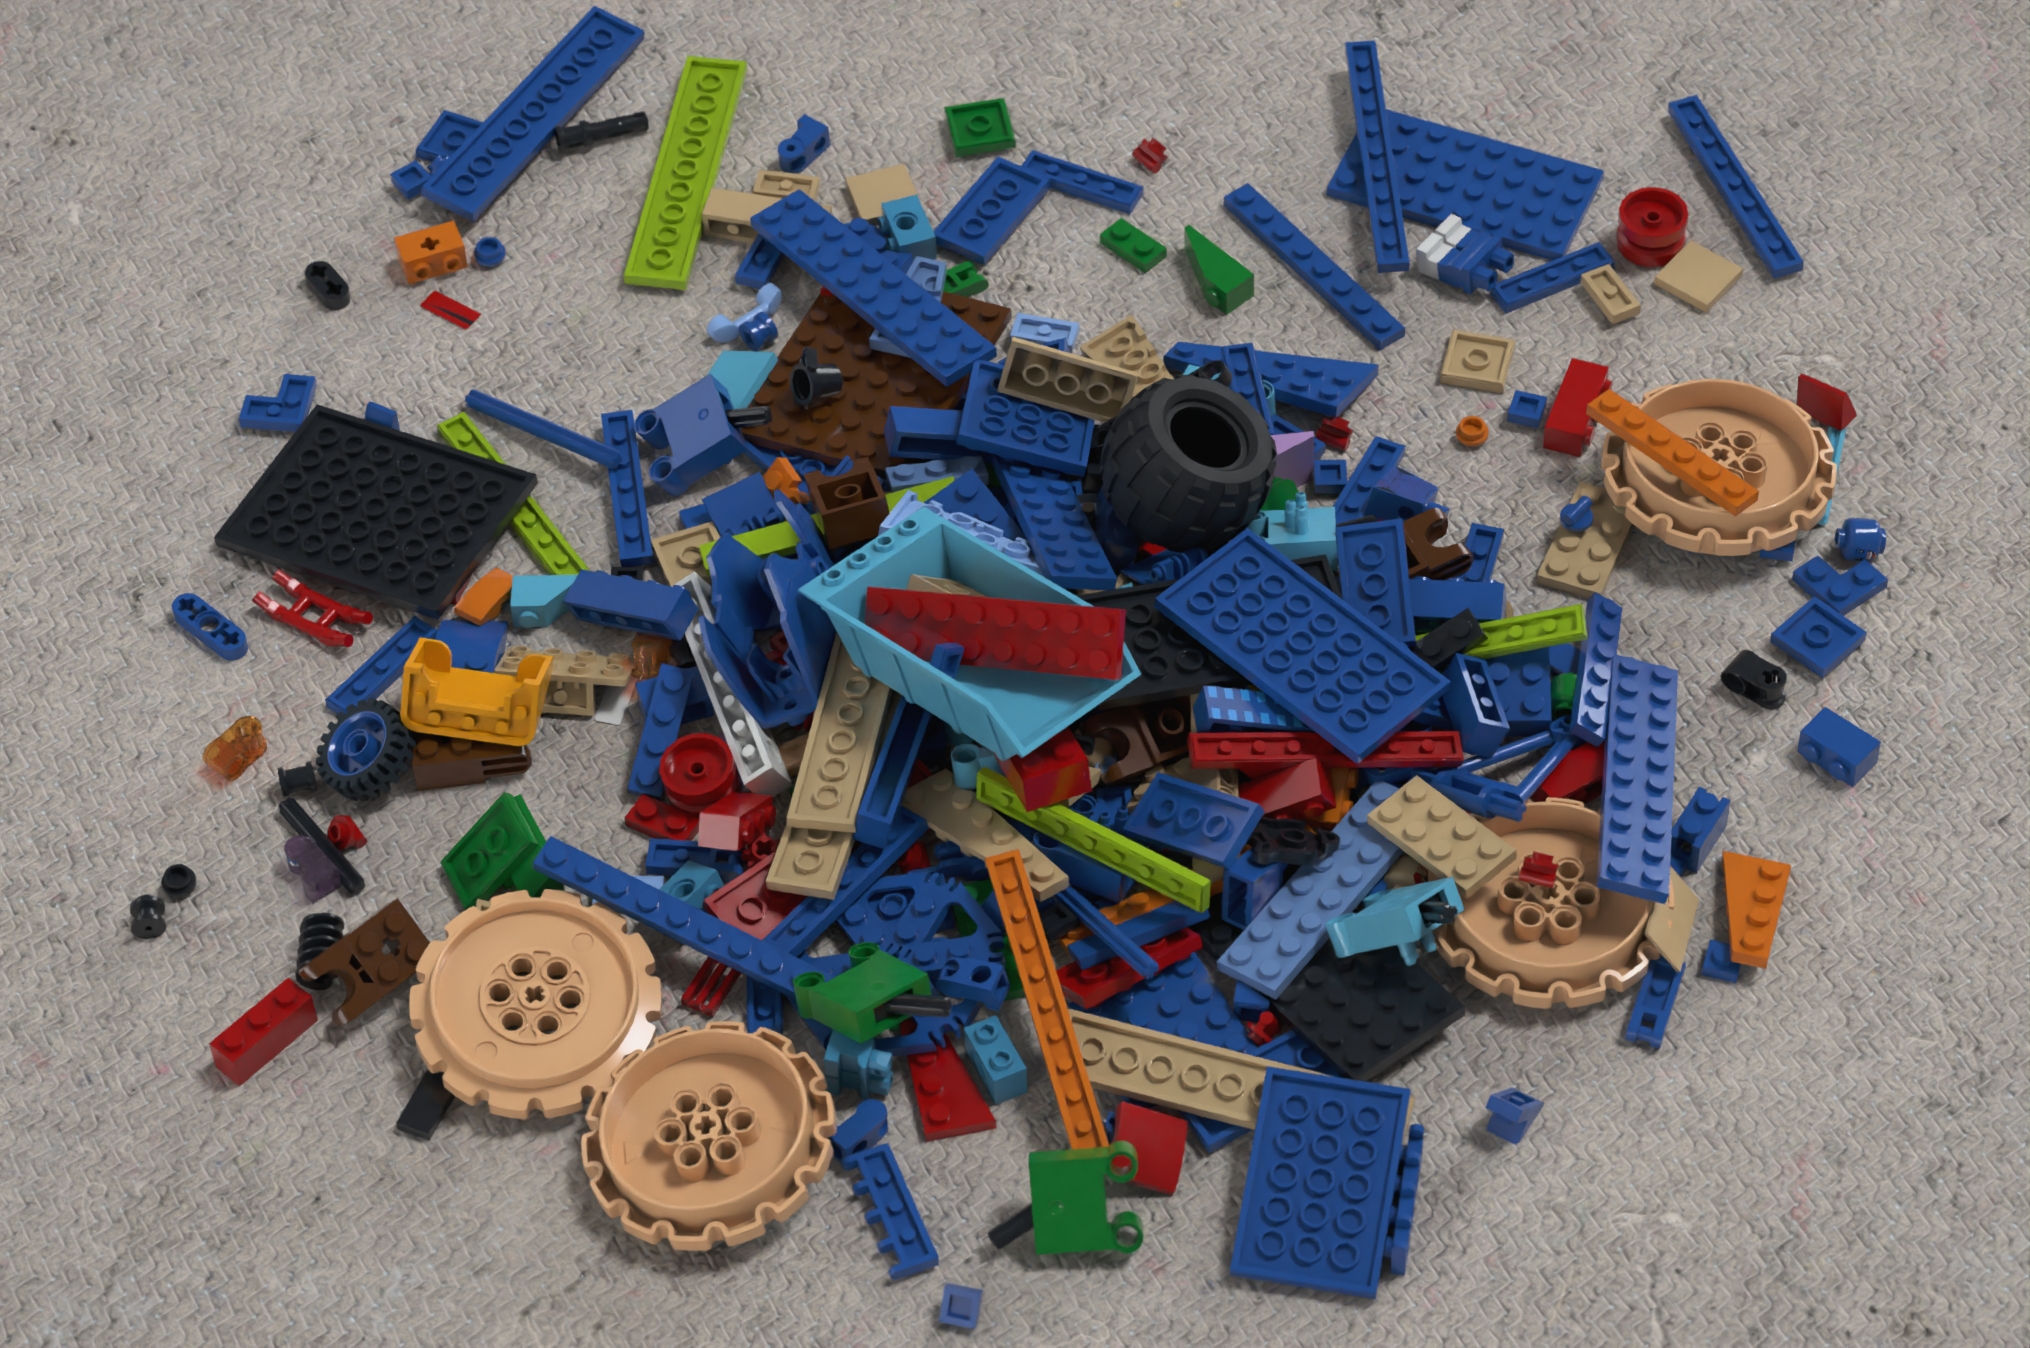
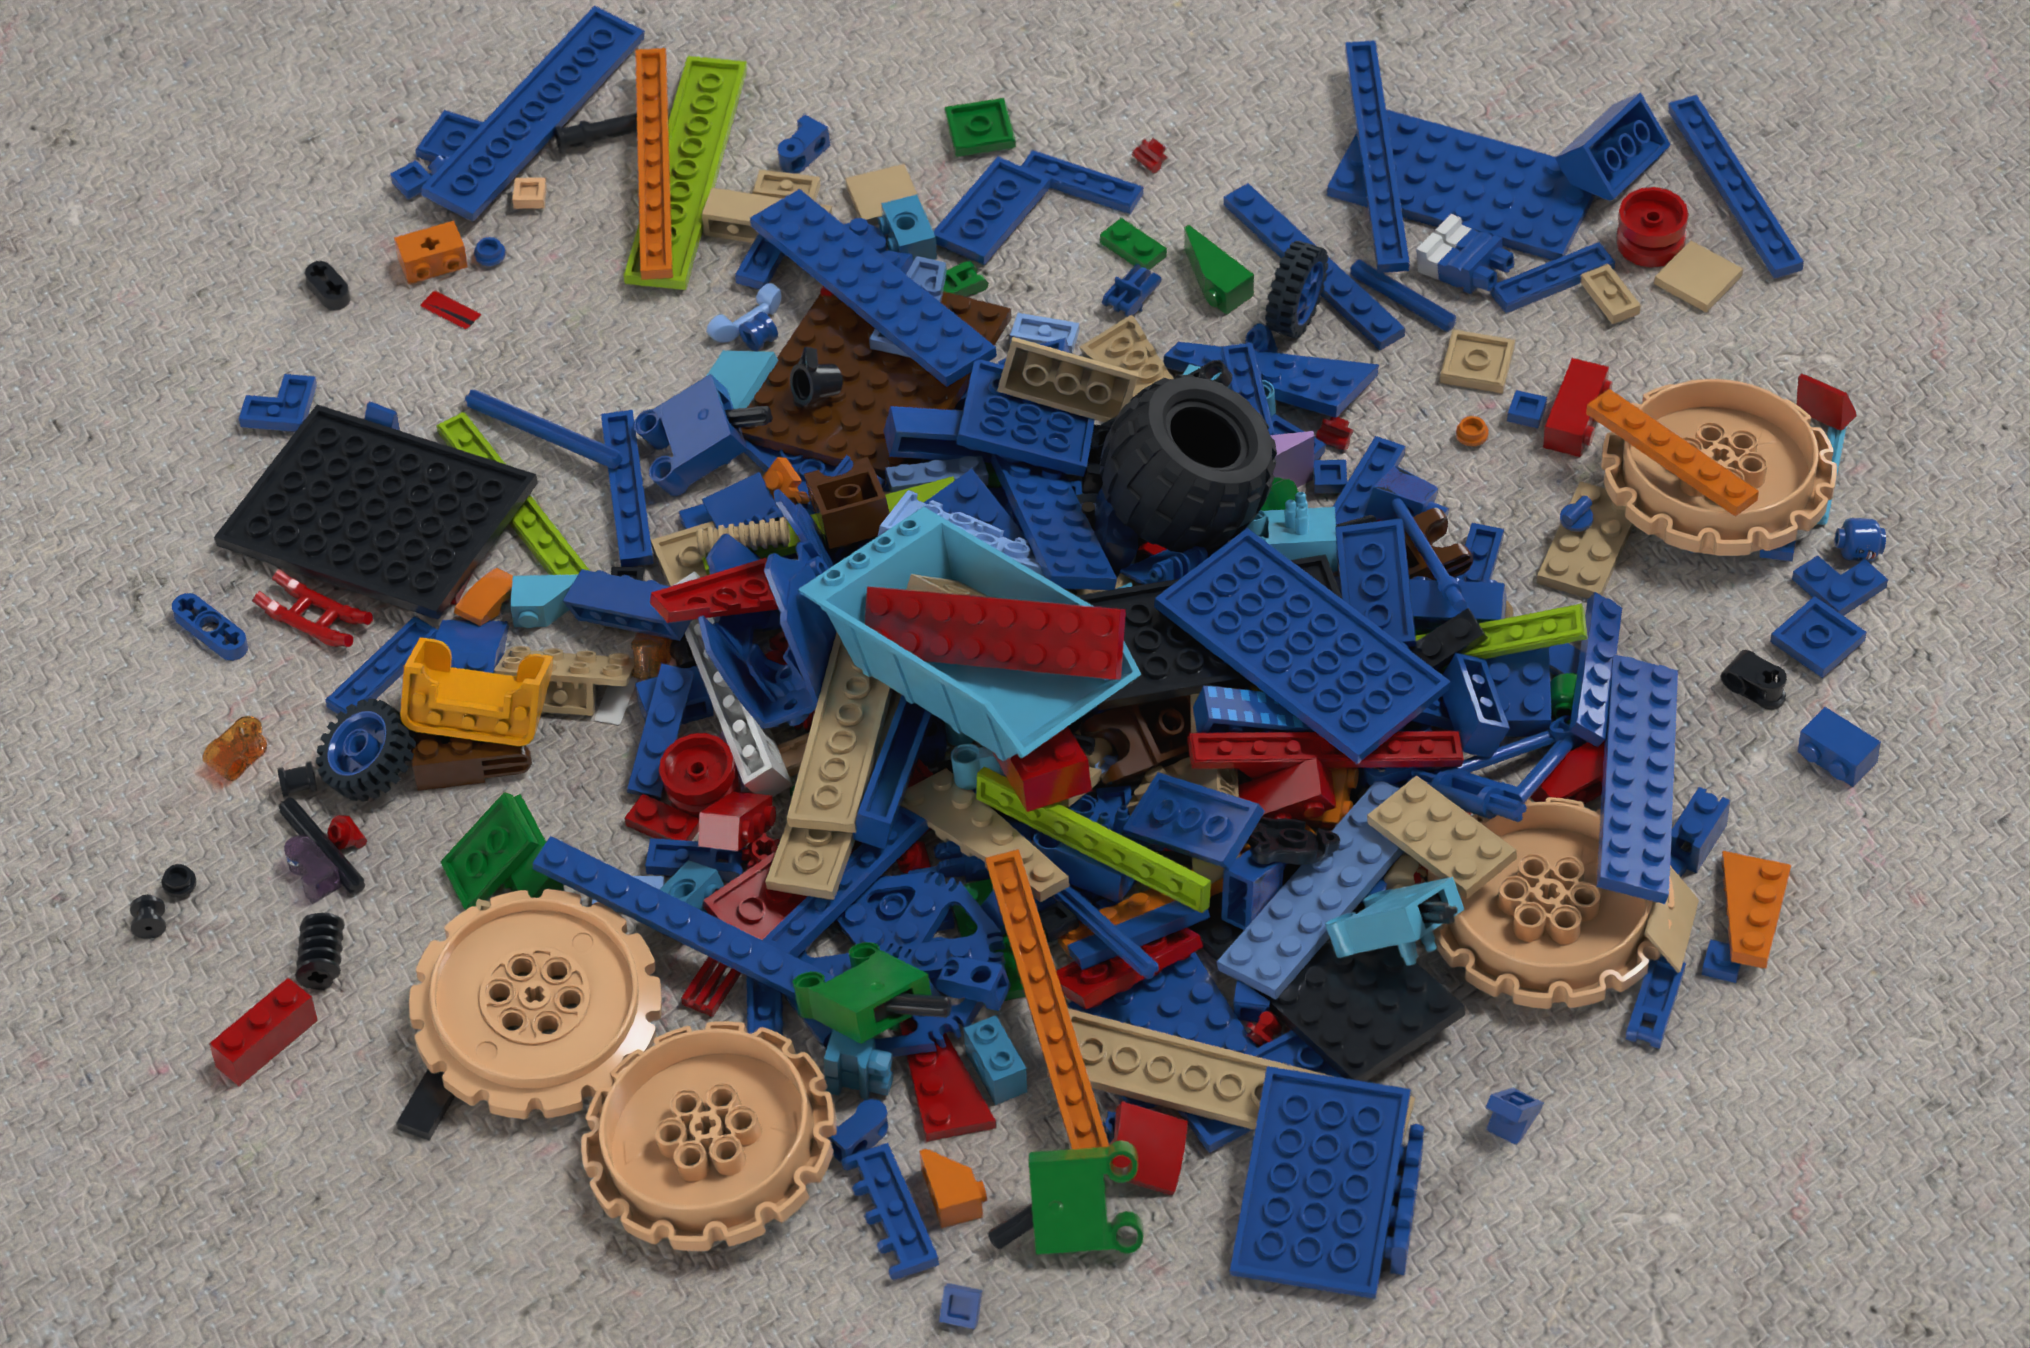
reddish brown brick [299,898,430,1027] -> none
blue tile [930,642,964,679] -> none
red plate [1519,851,1559,889] -> none
none -> light nougat plate [512,178,547,209]
none -> orange plate [635,48,673,280]
none -> red wing [650,558,779,623]
none -> tan piece [696,517,790,558]
none -> orange slope [919,1149,987,1229]
none -> blue arm [1102,264,1162,317]
none -> blue plate [1246,324,1279,353]
none -> black wheel [1265,240,1328,338]
none -> blue axle [1350,259,1456,332]
none -> blue bar [1391,498,1467,612]
none -> blue slope [1555,92,1671,201]

